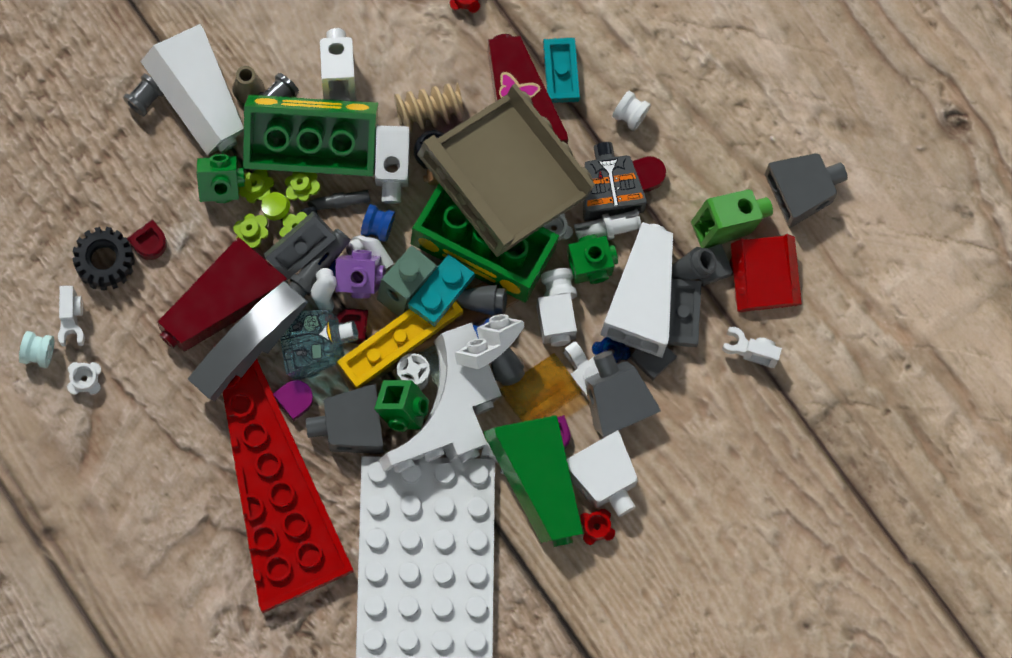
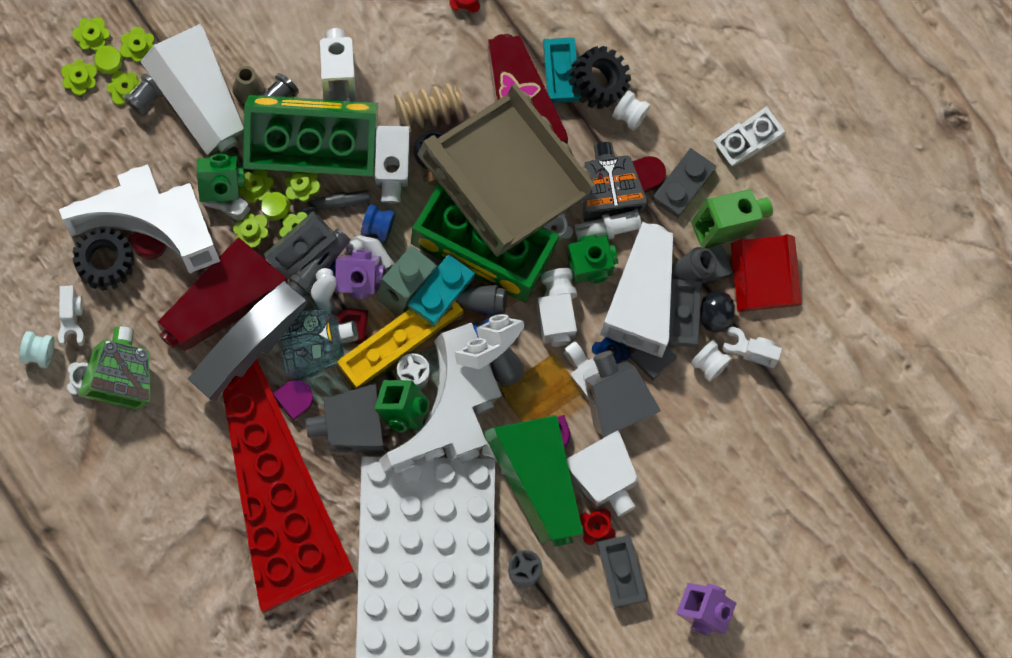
dark grey torso [765,153,848,228] -> none
none -> white arch [59,164,220,273]
none -> lime plant [61,17,154,105]
none -> torso [78,326,150,410]
none -> white hand [202,198,250,221]
none -> dark grey wheel [508,550,542,588]
none -> black tyre [568,46,631,109]
none -> dark grey plate [597,535,647,609]
none -> dark grey plate [652,148,716,219]
none -> medium lavender brick [676,583,737,636]
none -> white wheel [690,340,732,382]
none -> black piece [700,291,735,333]
none -> white slope [713,106,786,167]

